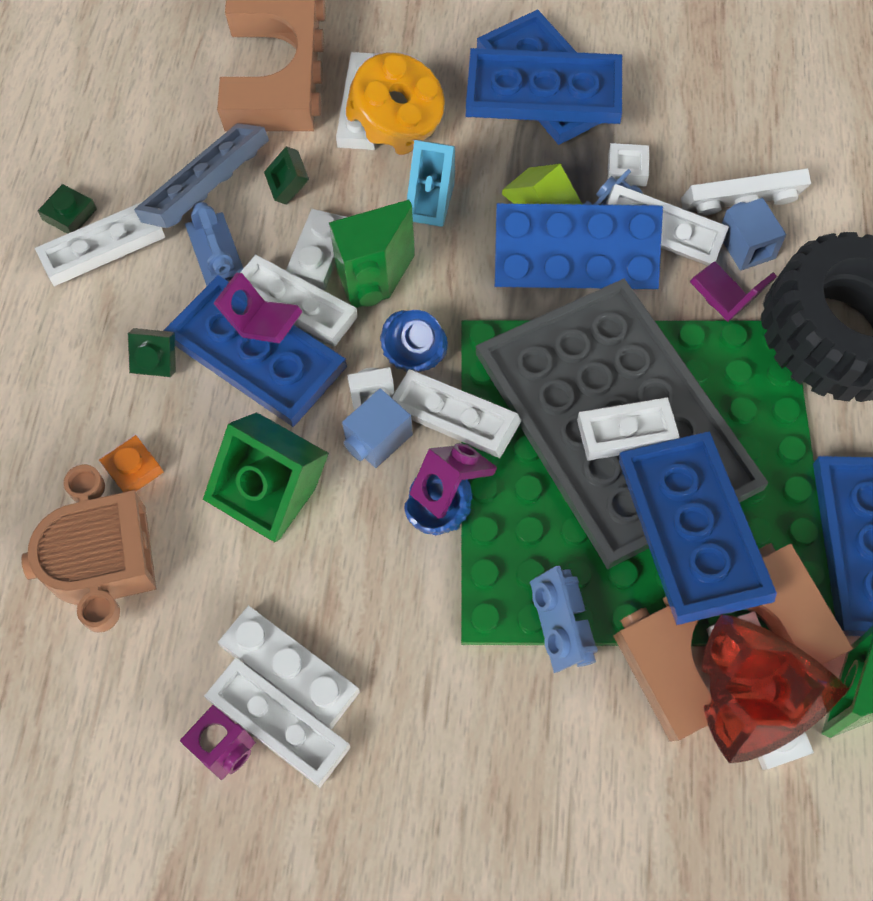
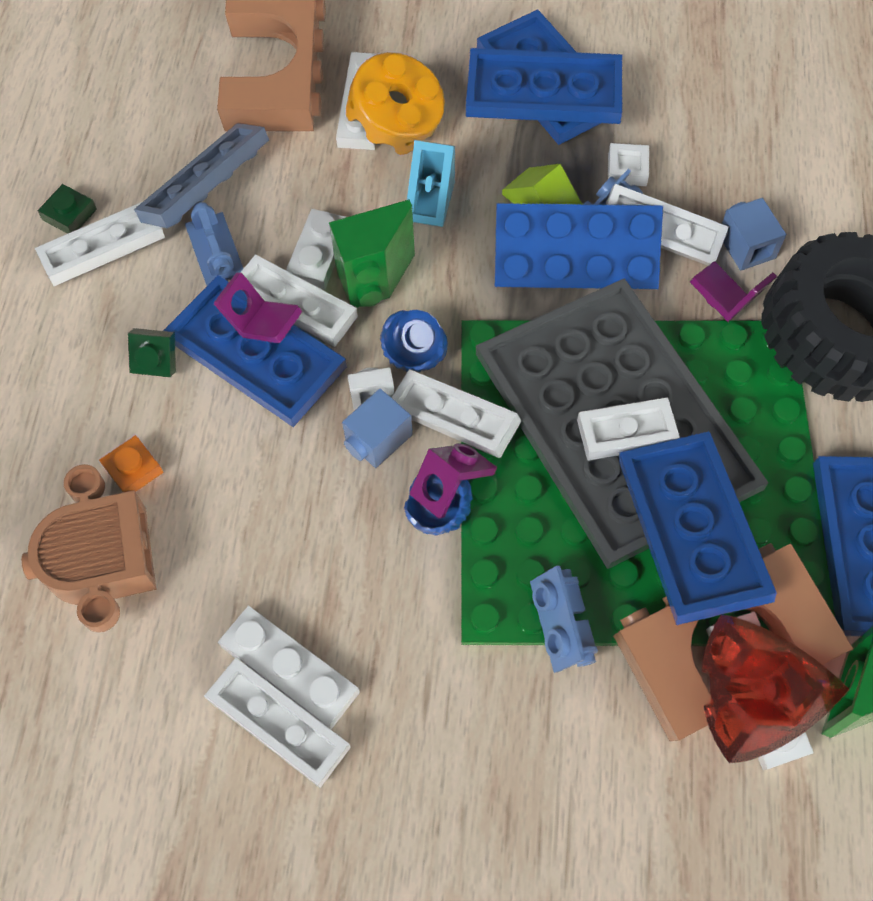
magenta bracket [180,705,256,781] -> none
green slope [202,412,329,543] -> none
dark green plate [264,146,309,205] -> none
white plate [681,168,811,216] -> none

